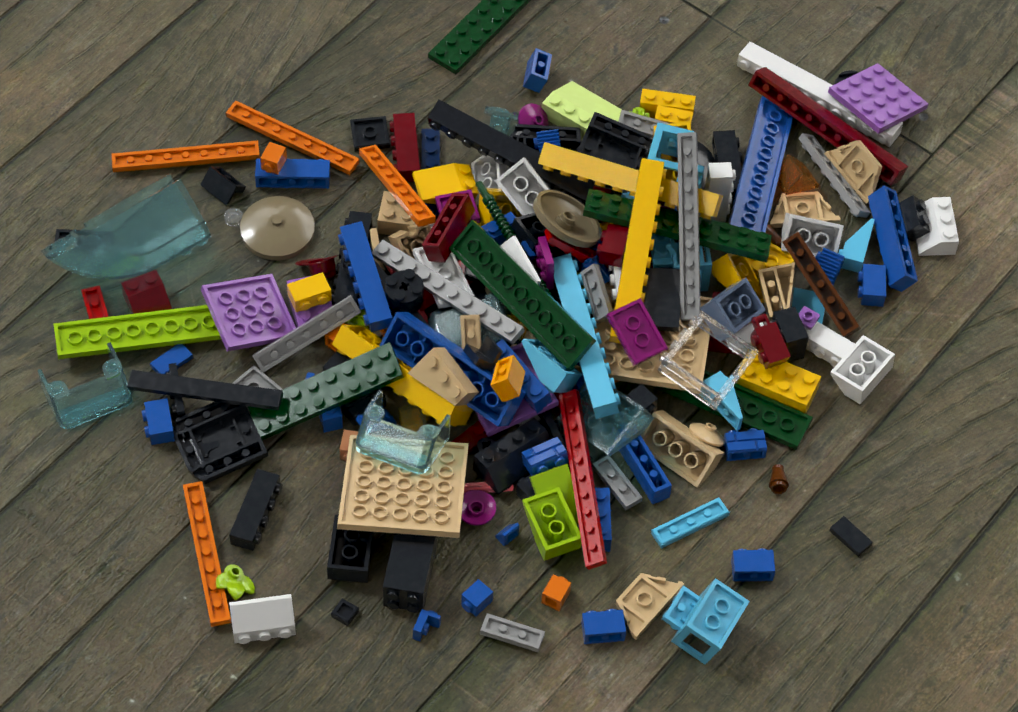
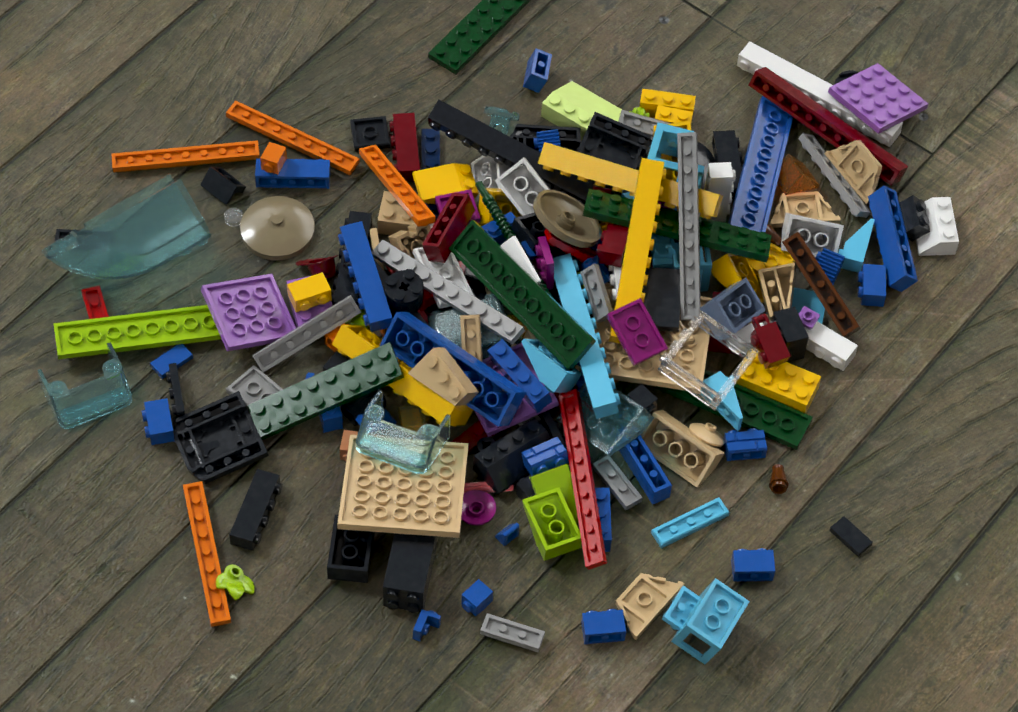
dark red slope [121,270,172,314] -> none
black tile [127,370,283,411] -> none
white slope [229,594,296,644] -> none
black tile [331,598,359,626] -> none
black panel [463,336,503,372] -> none
light orange panel [491,355,525,402] -> none
magenta dish [518,103,549,126] -> none
orange brick [541,574,571,611] -> none
white slope [830,335,895,404] -> none

